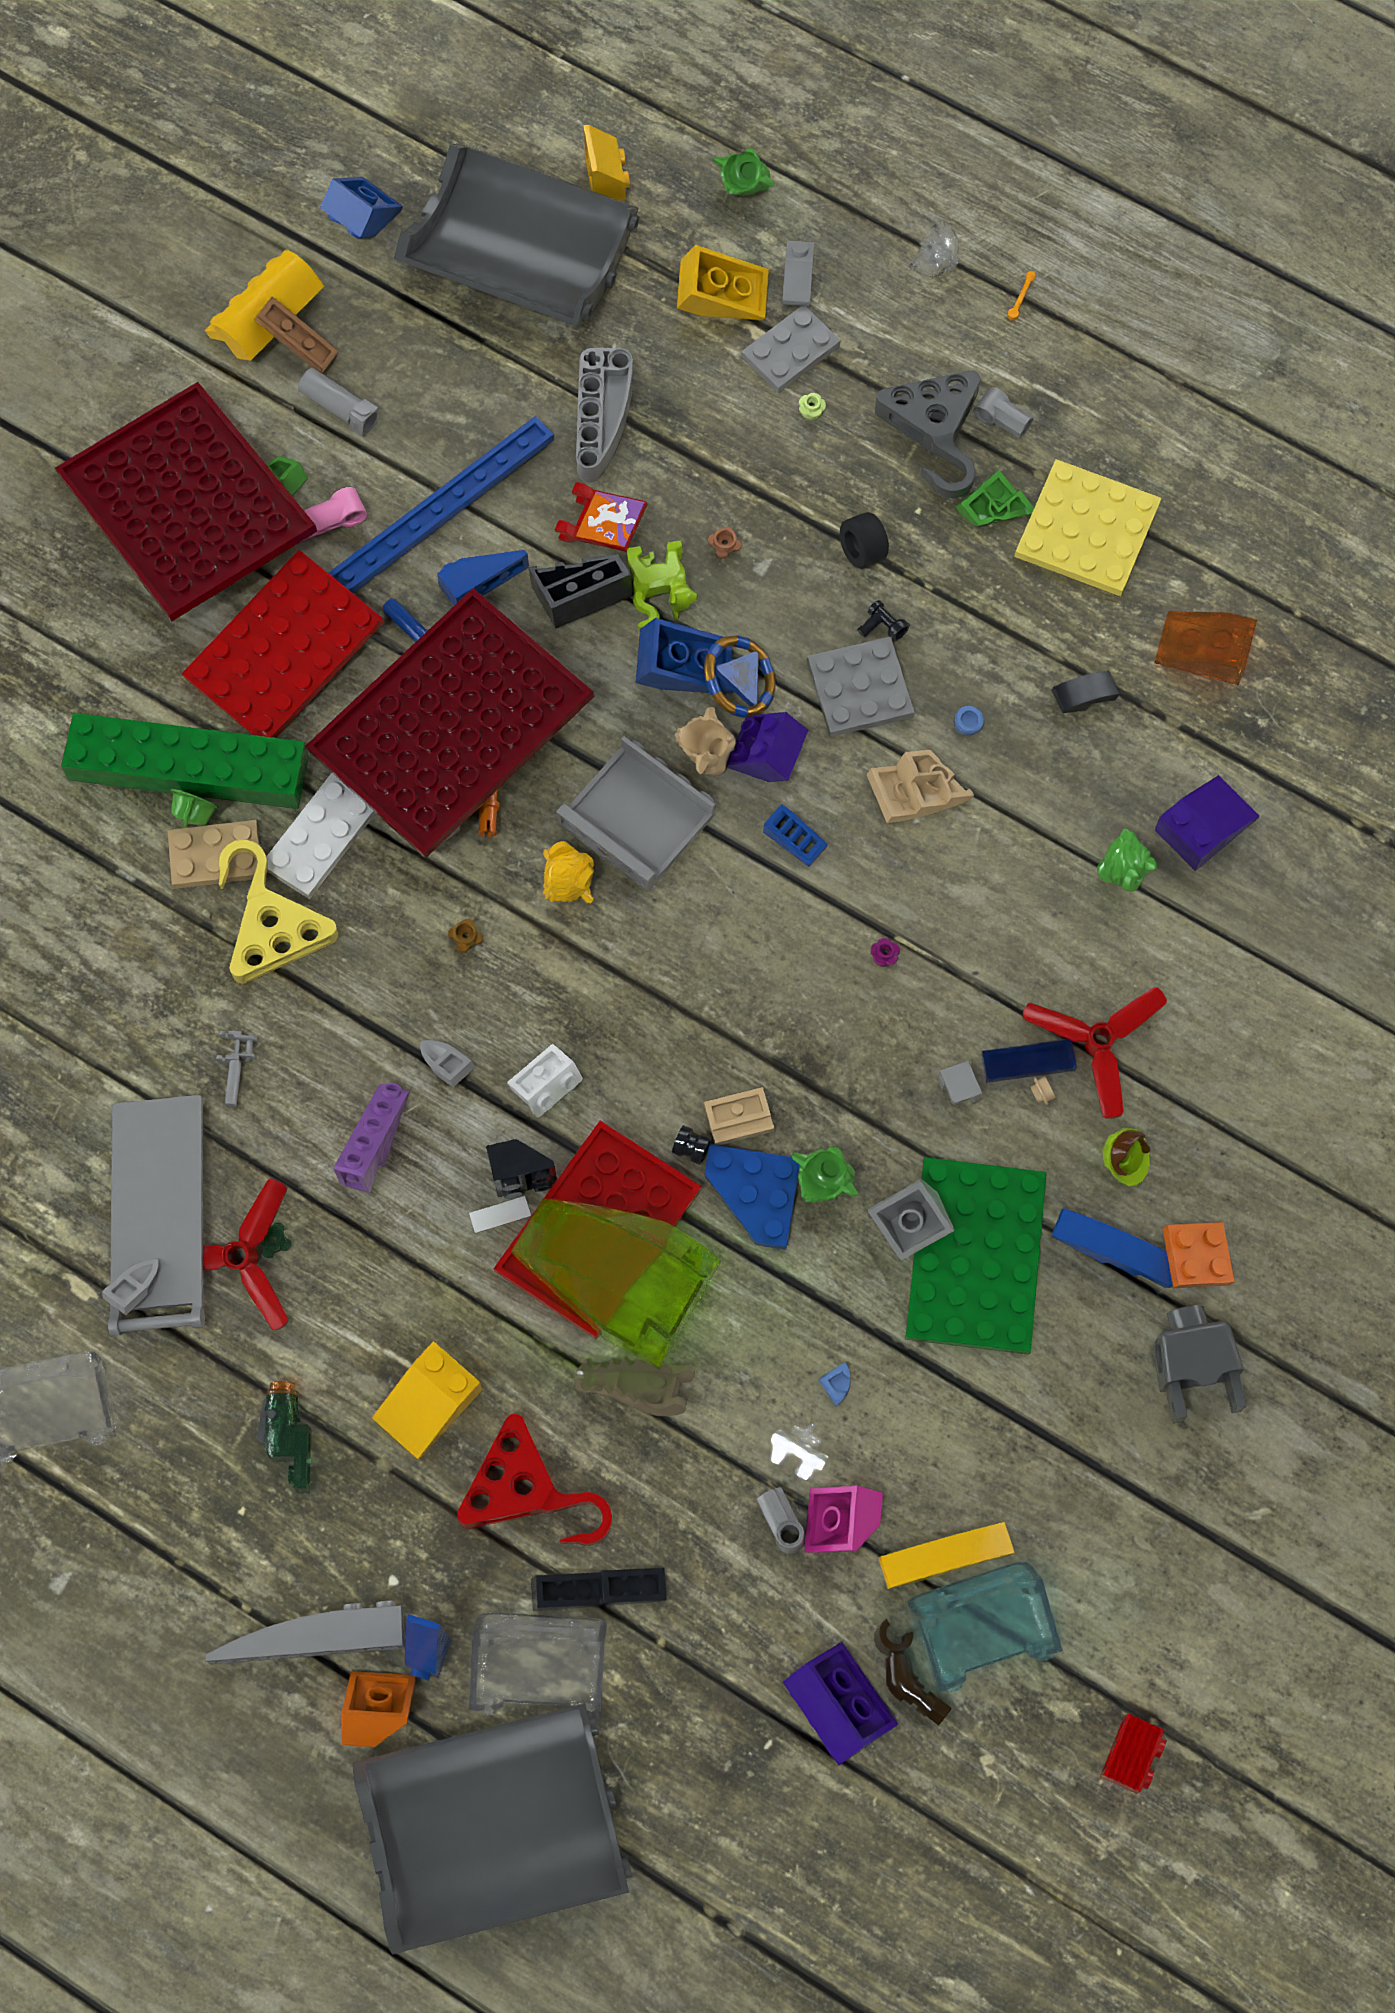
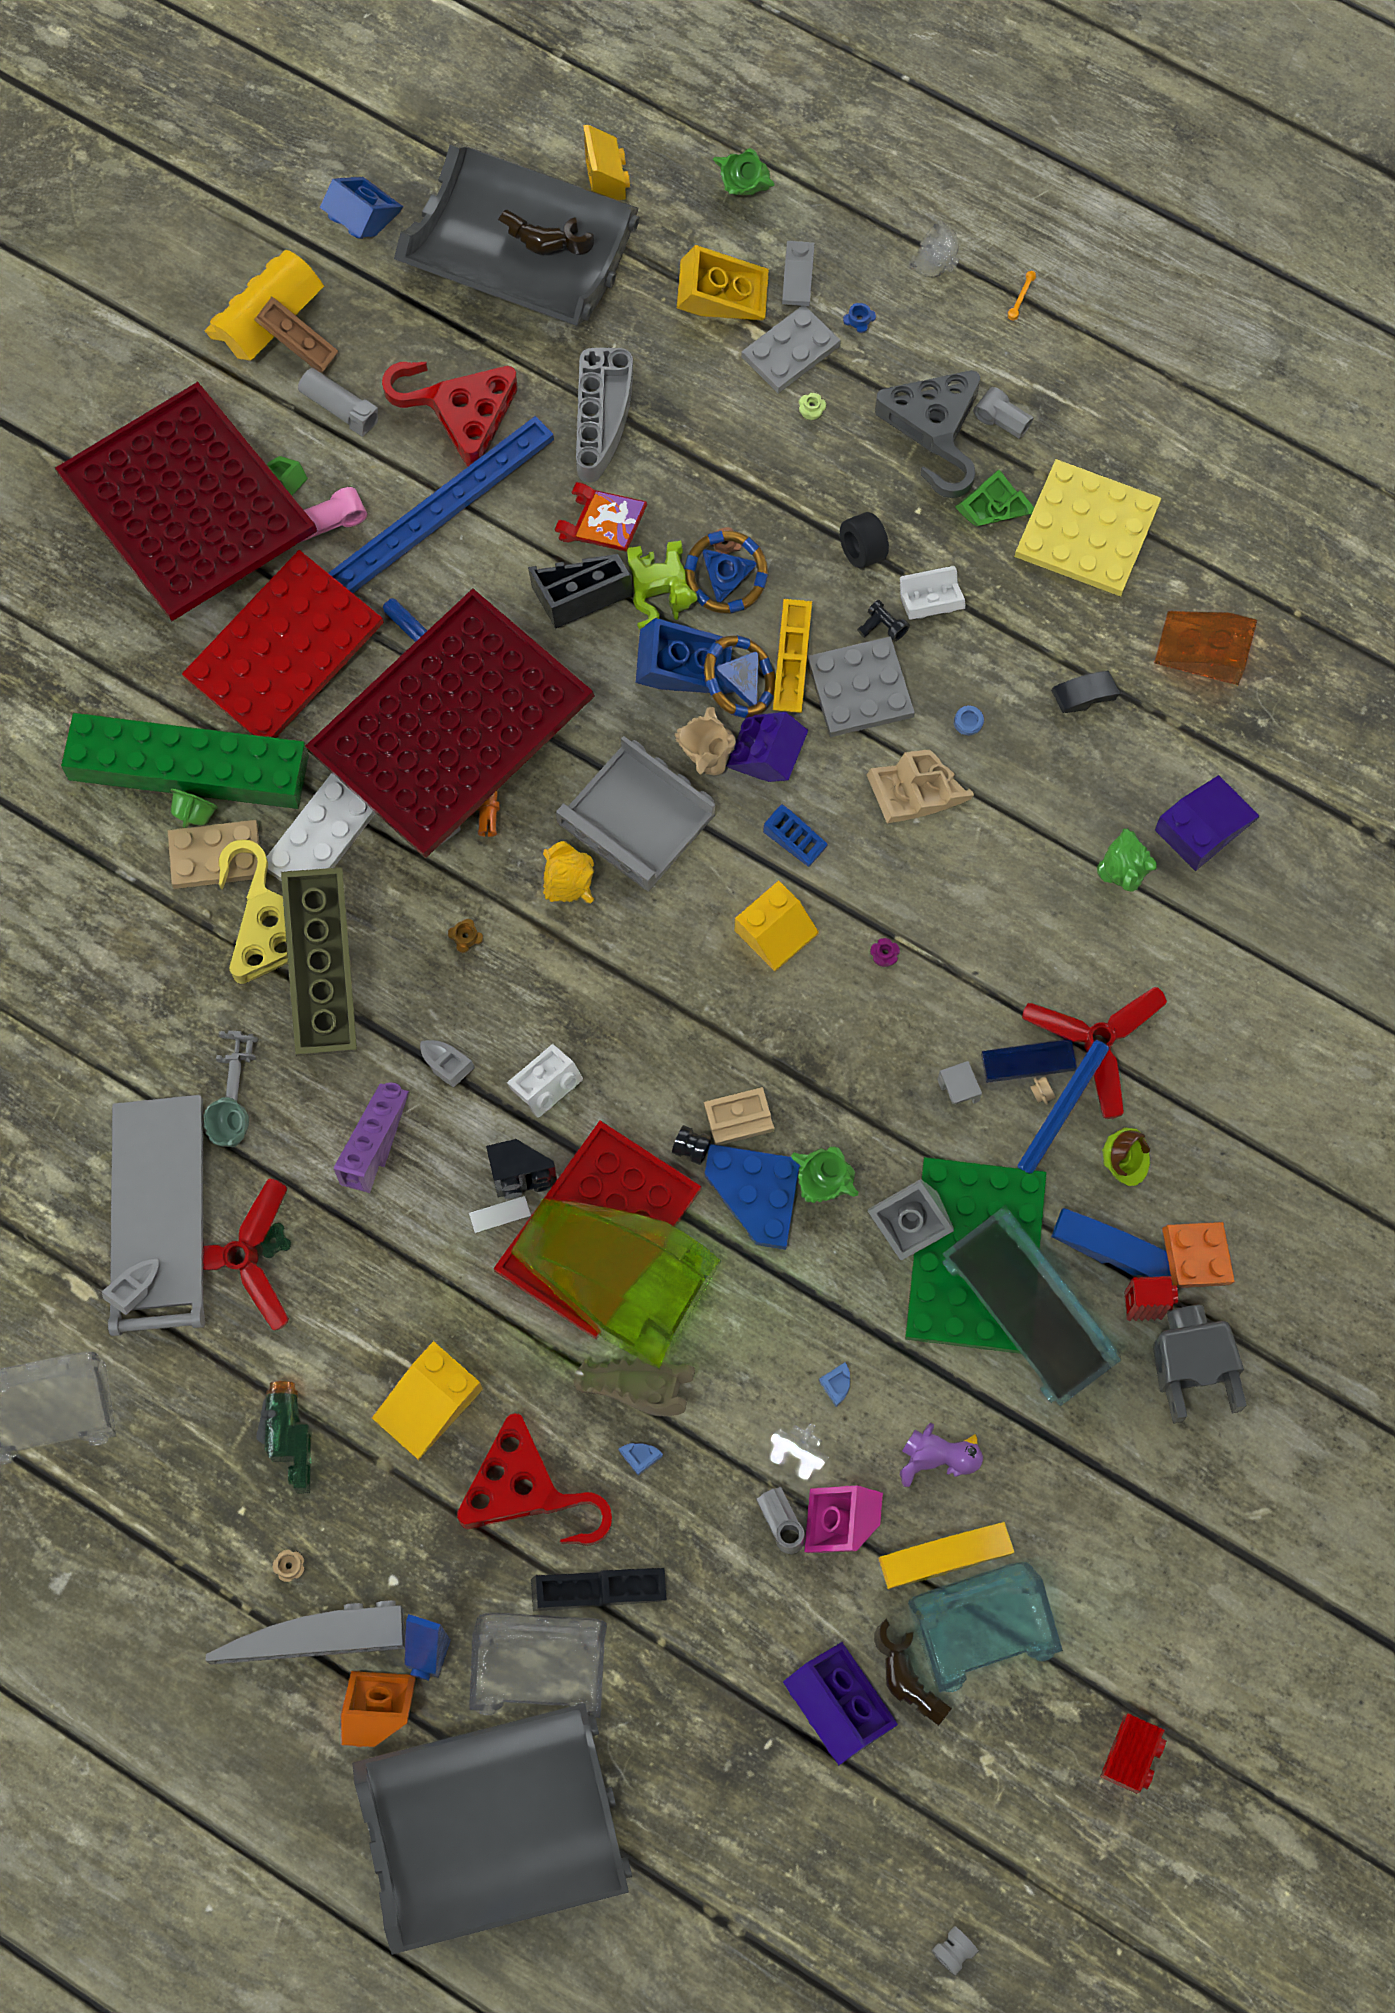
blue slope [437,550,529,606] -> none
none -> sand green hair [203,1097,249,1147]
none -> tan plate [273,1550,304,1582]
none -> olive brick [281,867,357,1056]
none -> red piece [382,362,518,466]
none -> dark brown piece [498,209,594,255]
none -> medium blue tile [618,1443,663,1476]
none -> blue piece [684,530,768,614]
none -> yellow slope [734,880,819,972]
none -> yellow slope [773,599,812,713]
none -> blue plate [843,303,876,333]
none -> medium lavender animal [899,1423,983,1487]
none -> white bracket [900,566,965,620]
none -> light grey wheel [931,1926,979,1976]
none -> clear smoke windscreen [942,1205,1121,1406]
none -> blue axle [1018,1040,1109,1174]
none -> red brick [1124,1276,1178,1322]

